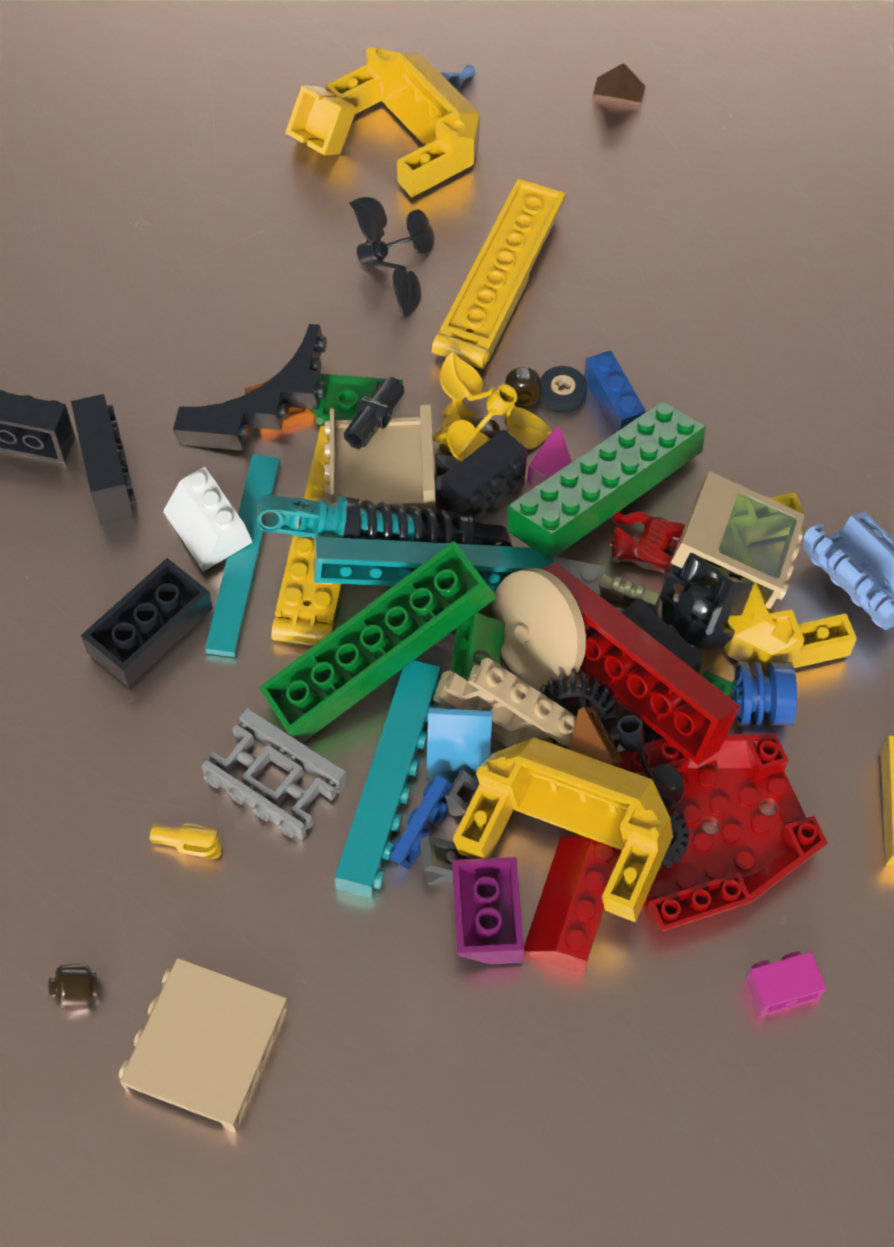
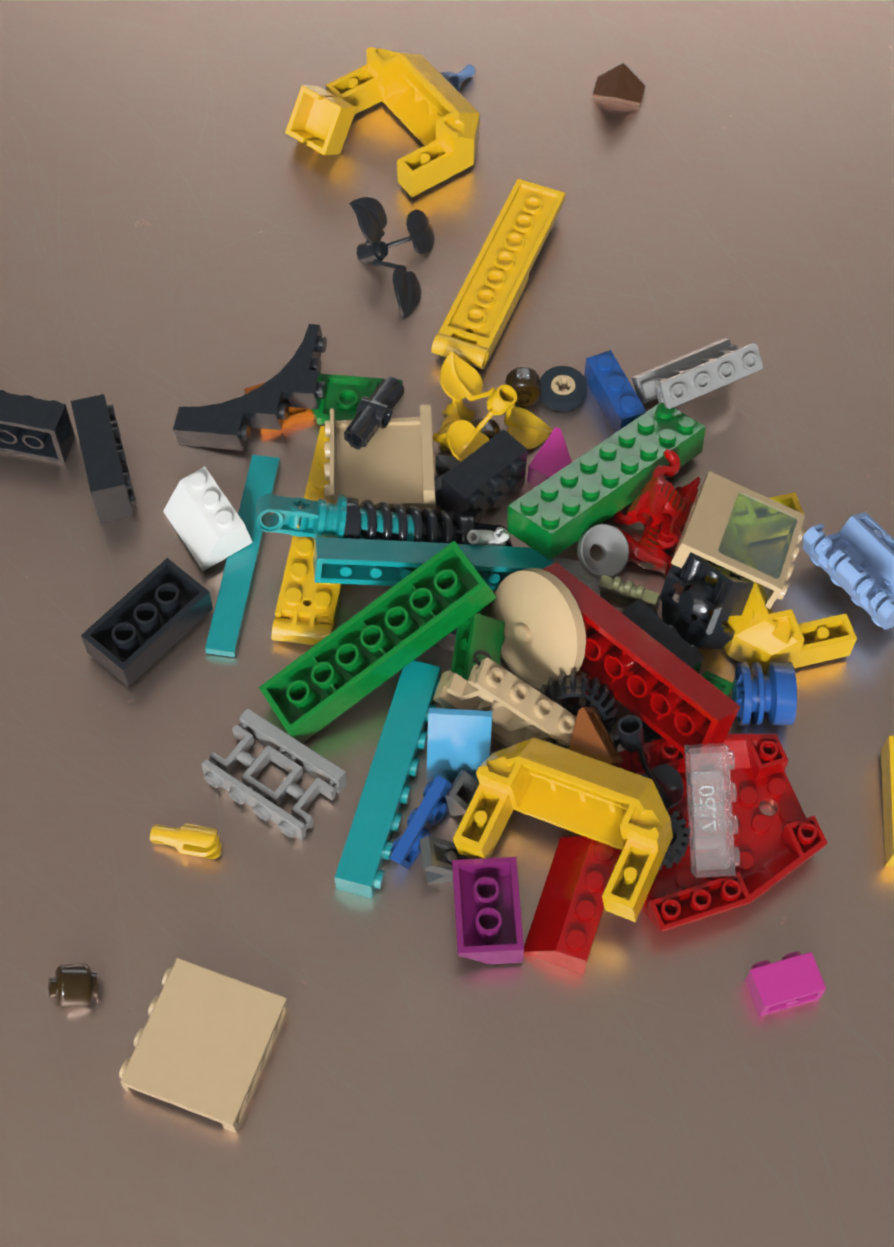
none -> white arm [467,527,510,546]
none -> light grey piece [577,524,629,578]
none -> red animal [627,449,701,549]
none -> light grey fence [631,338,763,409]
none -> clear brick [685,743,740,878]

